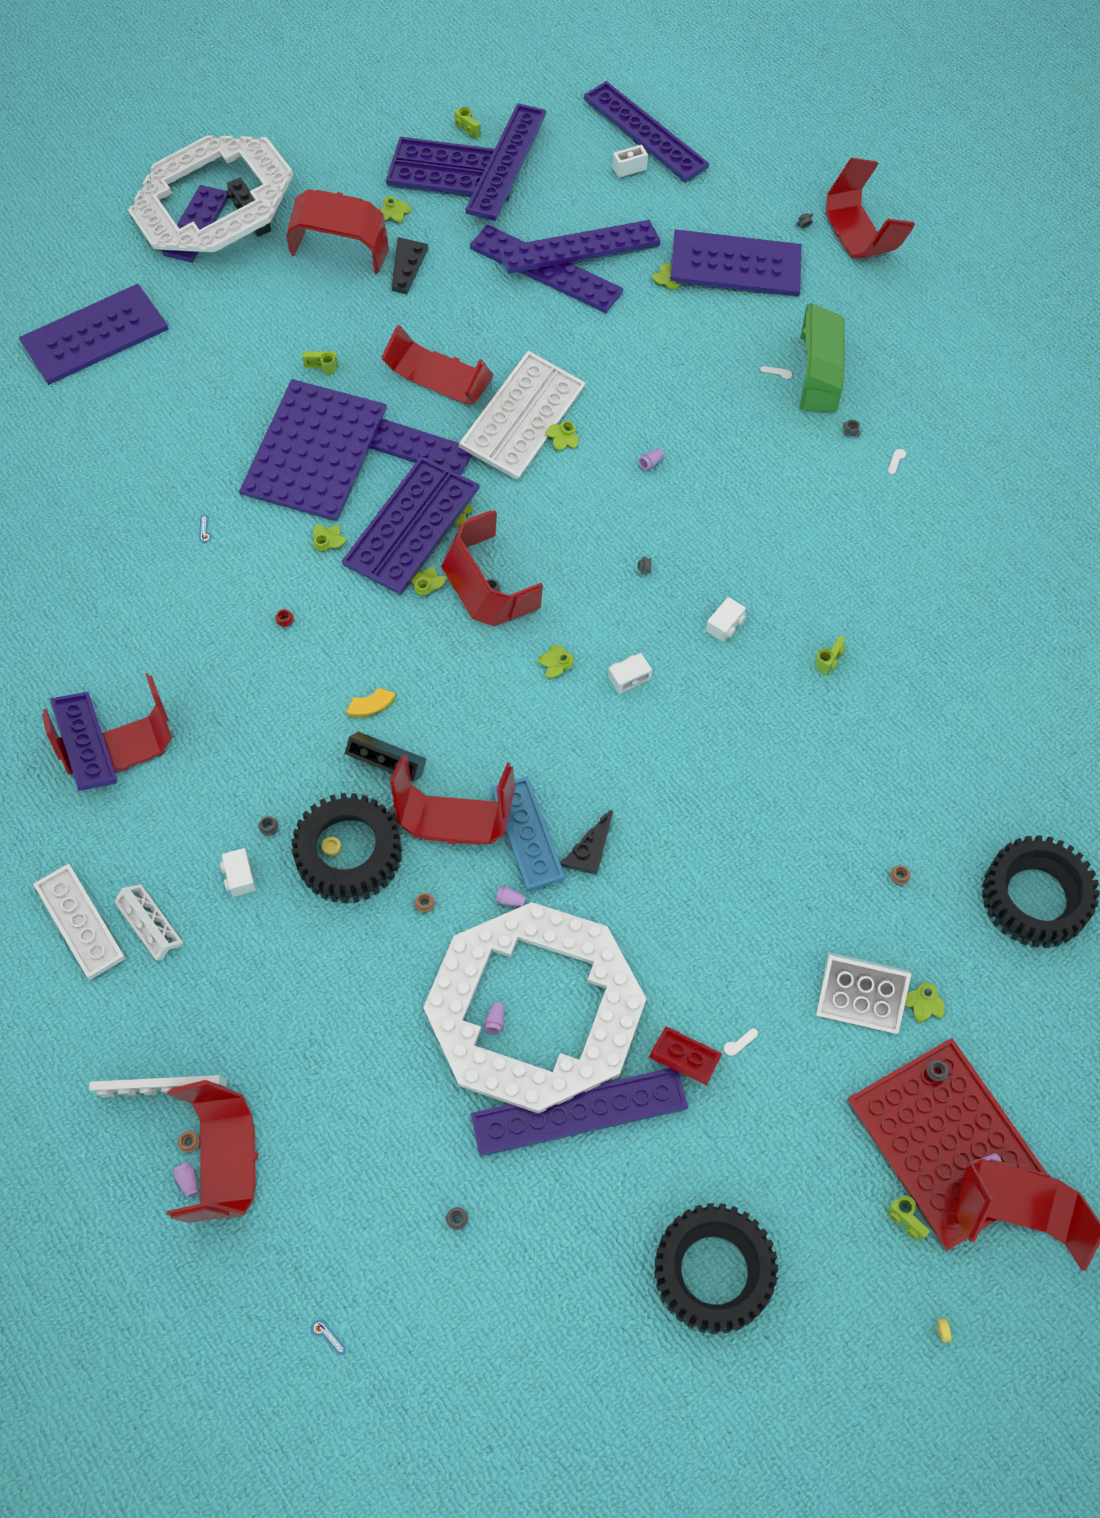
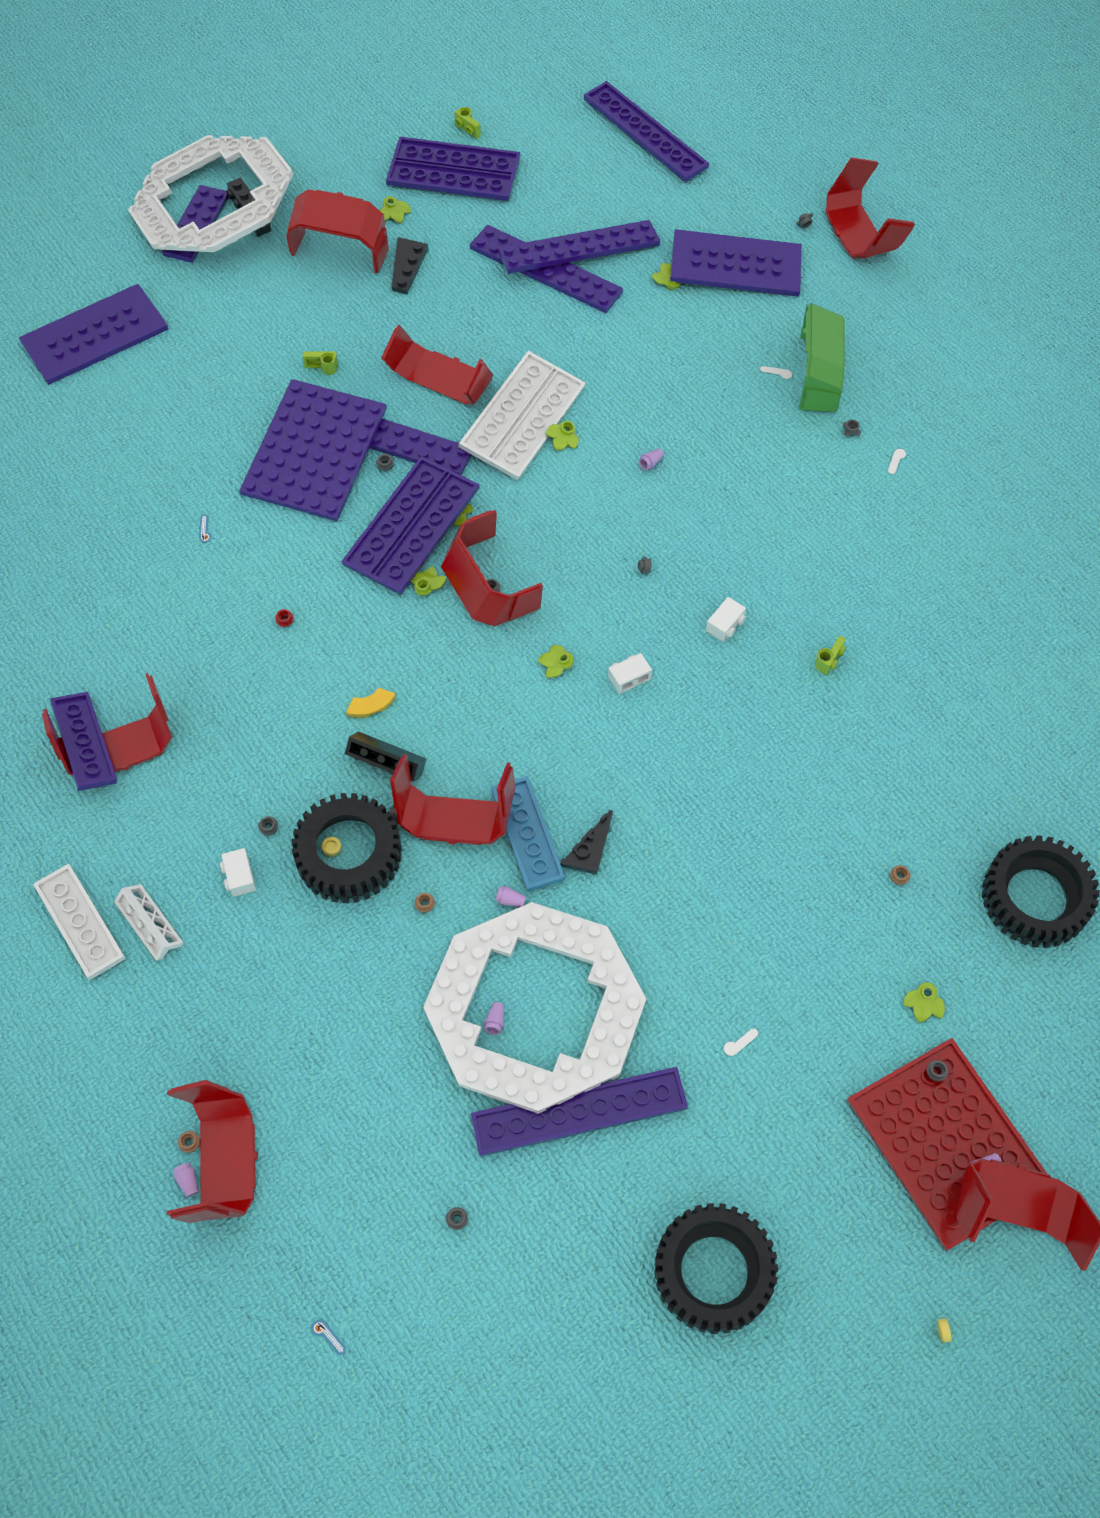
white plate [89,1075,227,1097] -> none
lime plate [313,524,346,551] -> none
dark purple plate [466,103,546,221] -> none
white brick [612,145,648,178] -> none
red plate [649,1026,722,1086] -> none
white slope [816,952,912,1034] -> none
lime plate [886,1196,930,1242] -> none
none -> dark grey plate [376,454,394,471]

